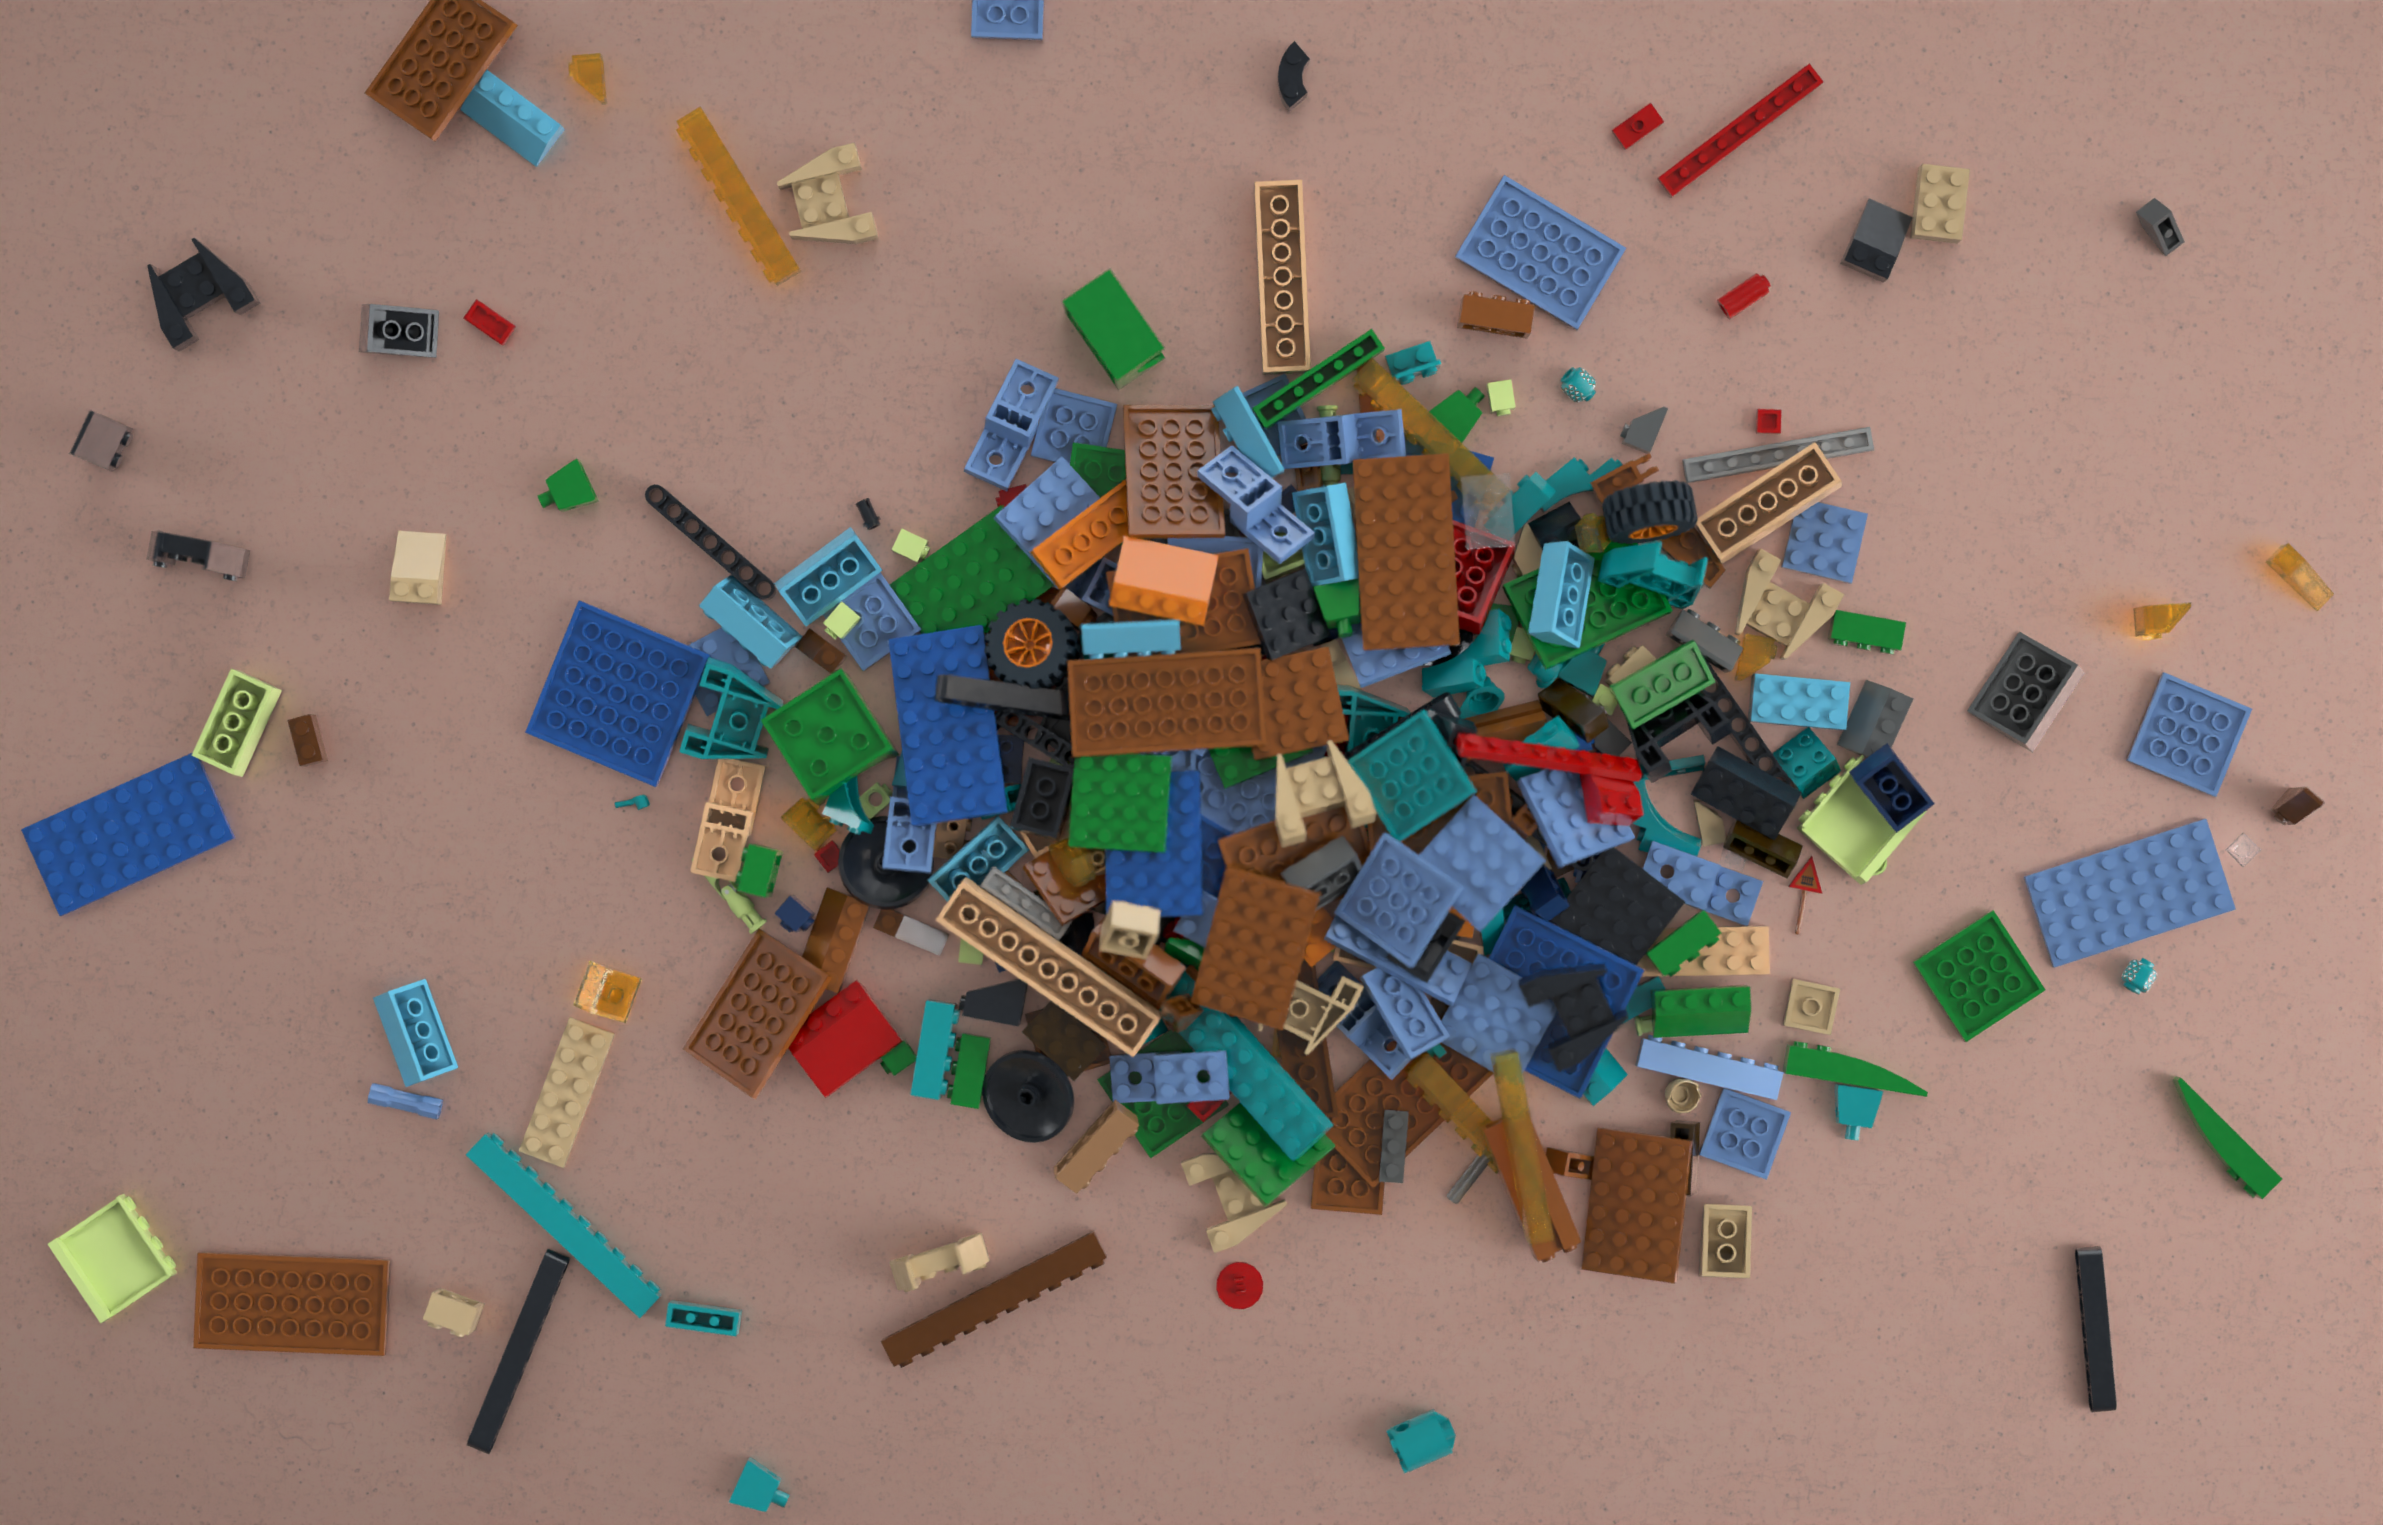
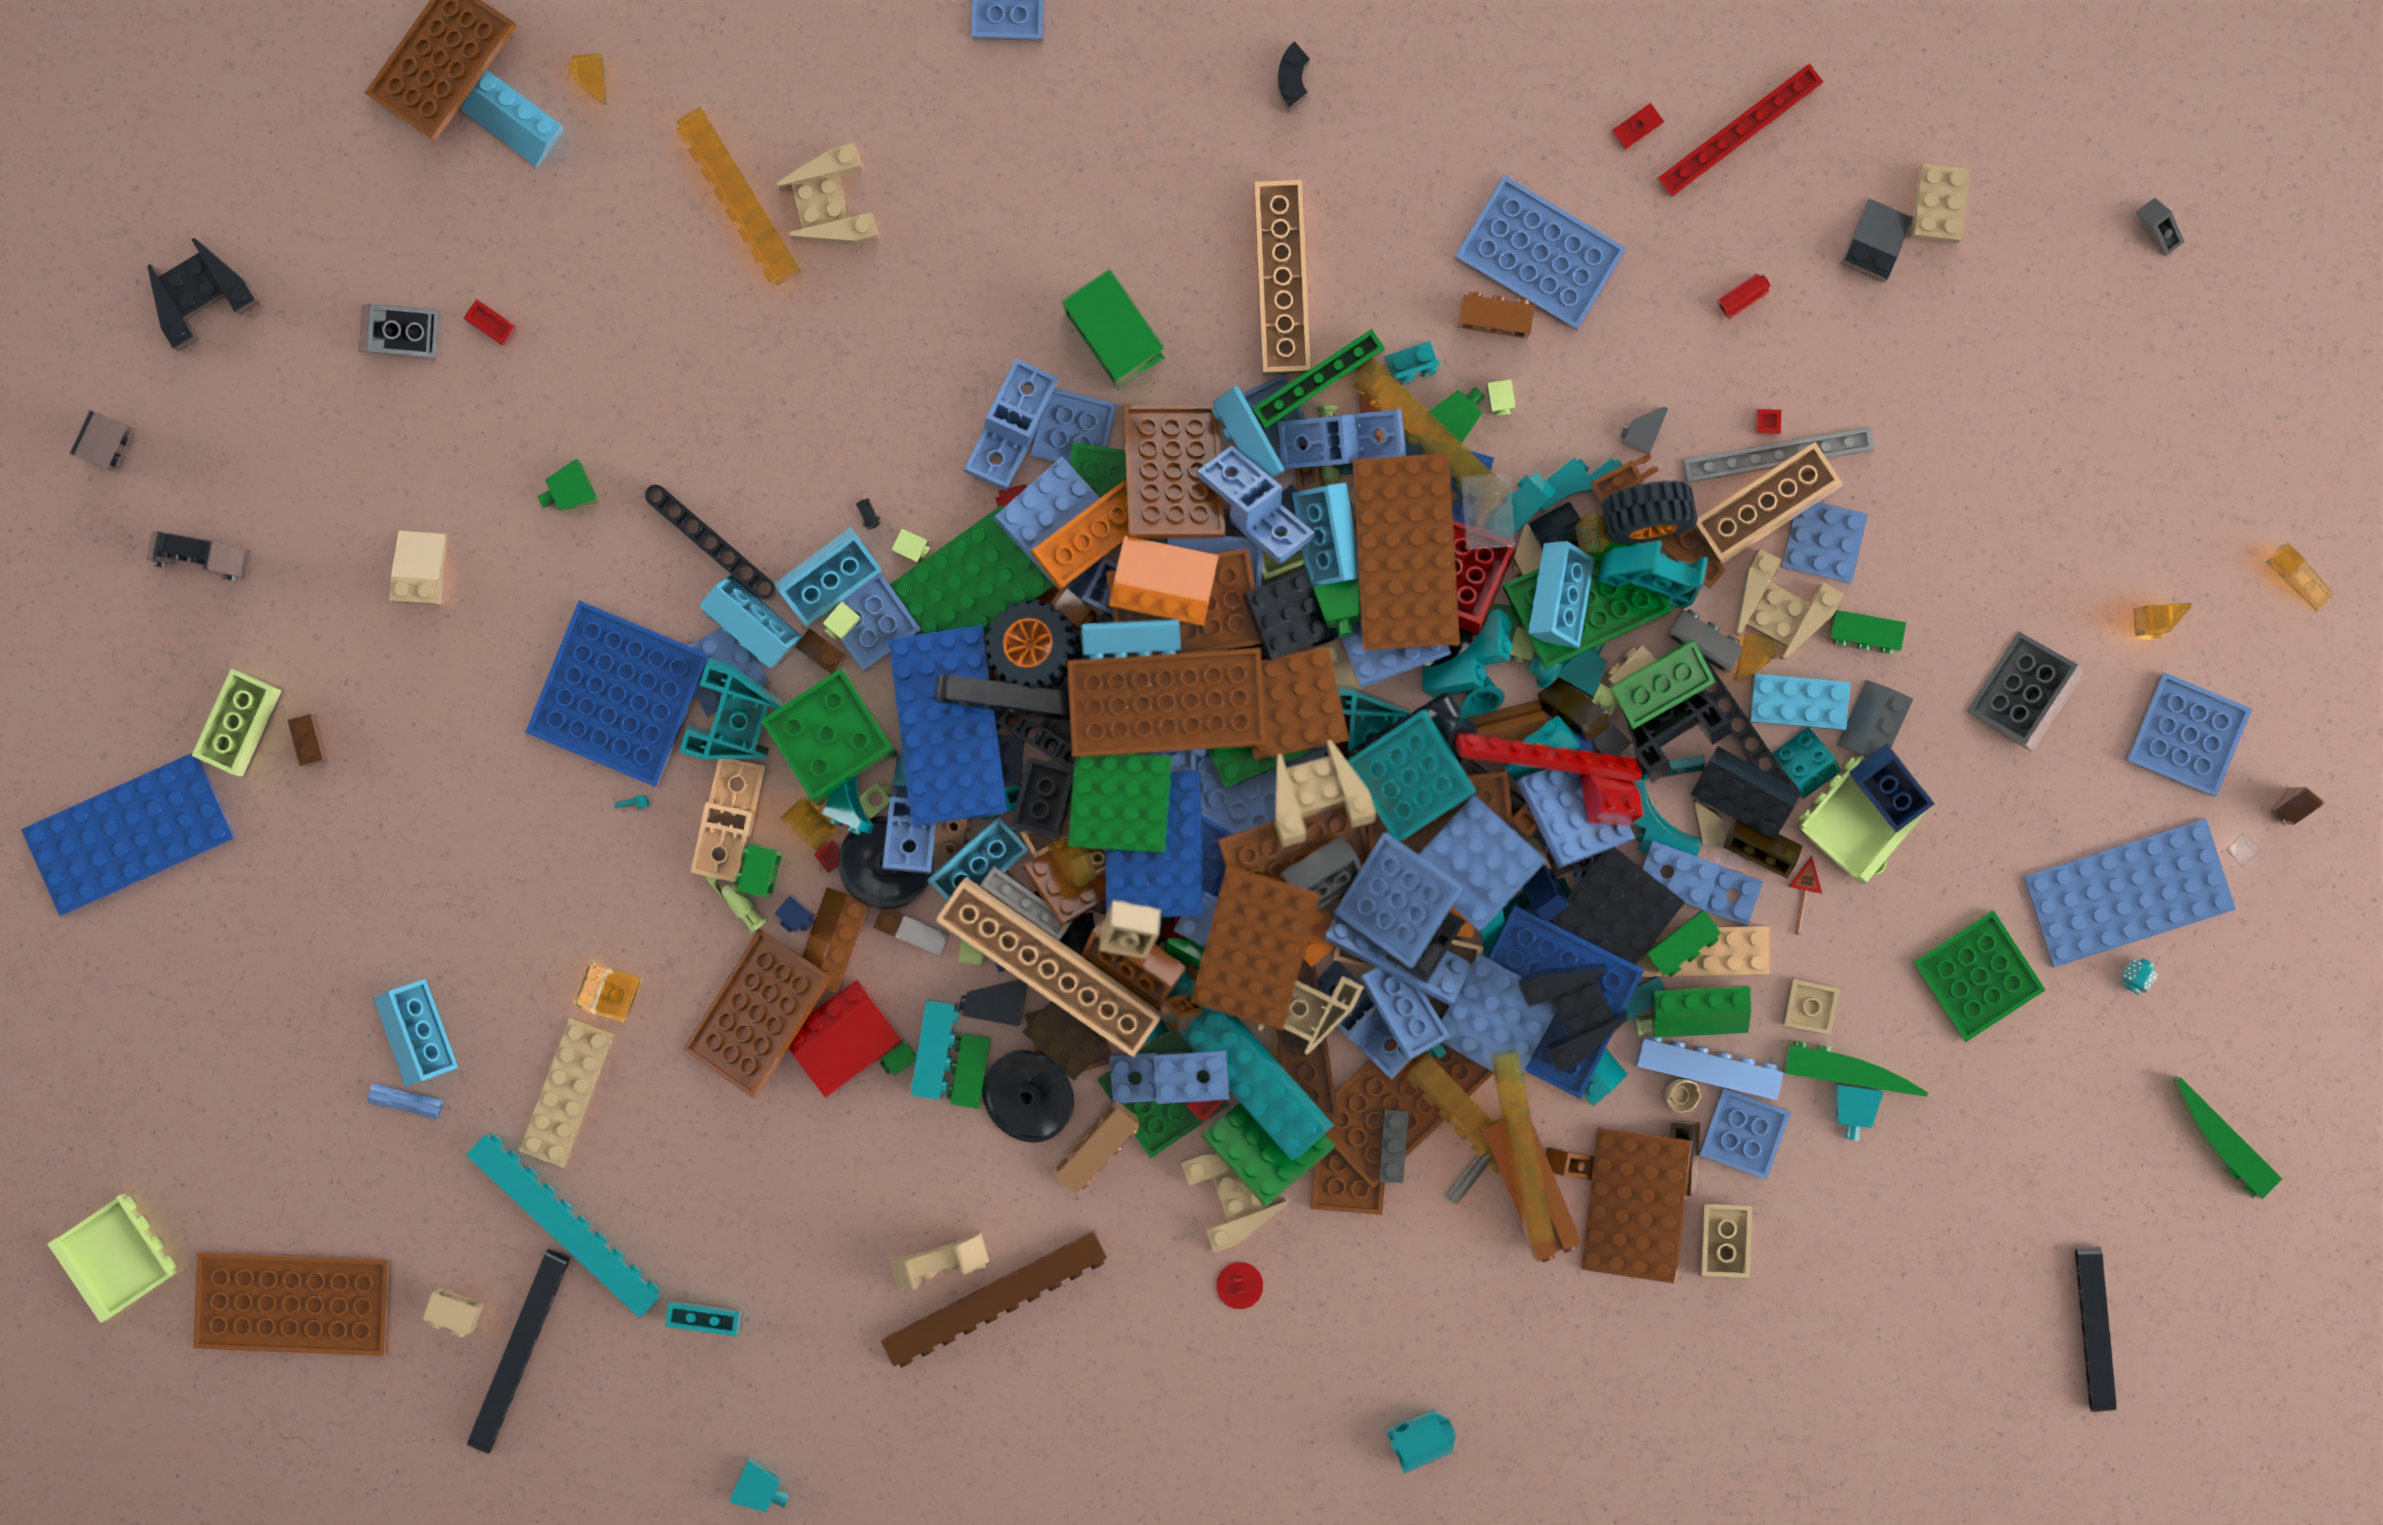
teal head [1561,367,1596,402] -> none

